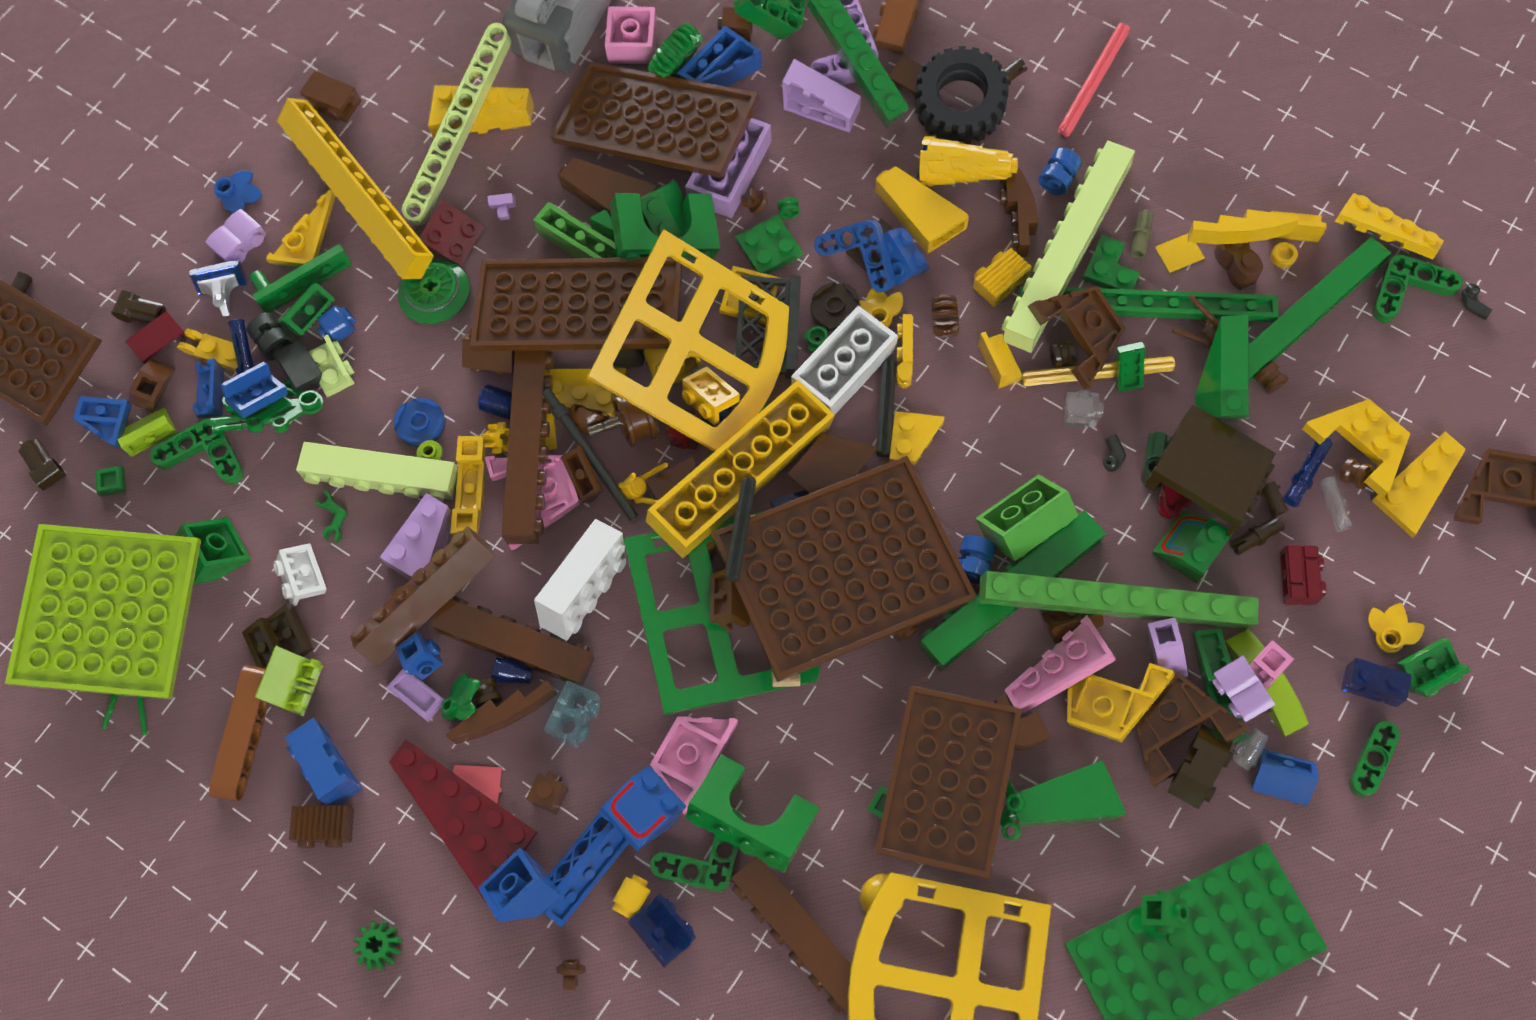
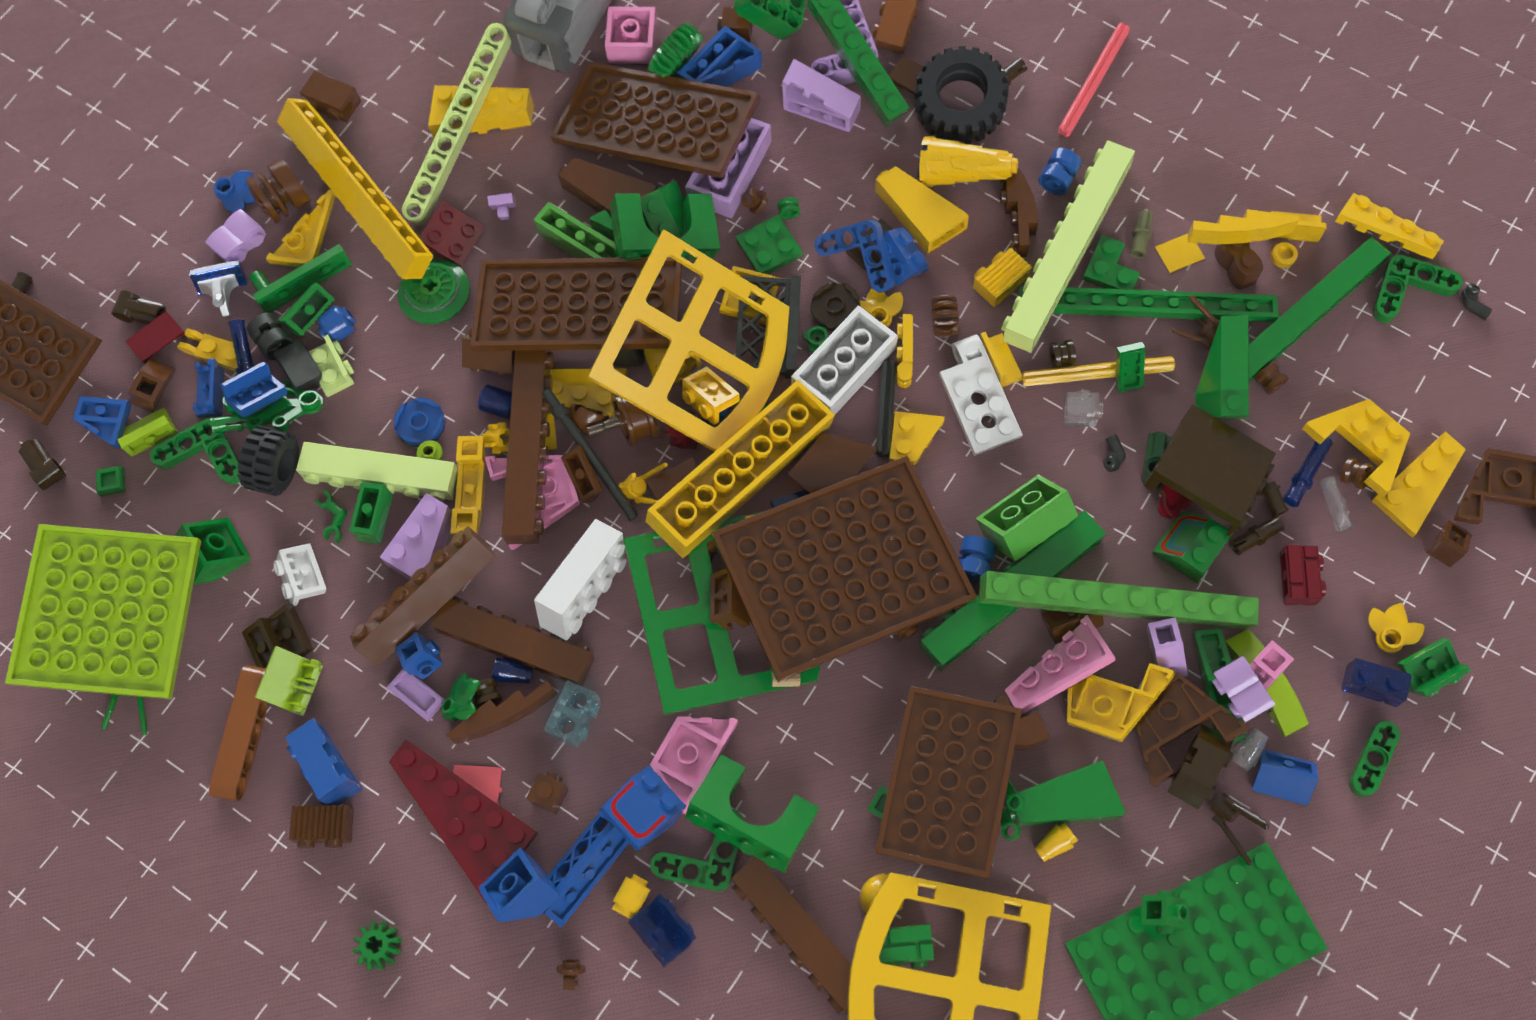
pearl dark grey axle [724,477,756,582] -> none
reddish brown wing [1027,286,1126,390] -> none
none -> black tyre [238,426,299,496]
none -> reddish brown wheel [245,157,311,223]
none -> green brick [348,482,393,544]
none -> green brick [879,924,934,969]
none -> white hinge [939,334,1023,456]
none -> yellow cone [1034,822,1078,862]
none -> dark brown plant [1210,793,1269,865]
none -> reddish brown slope [1426,520,1472,567]

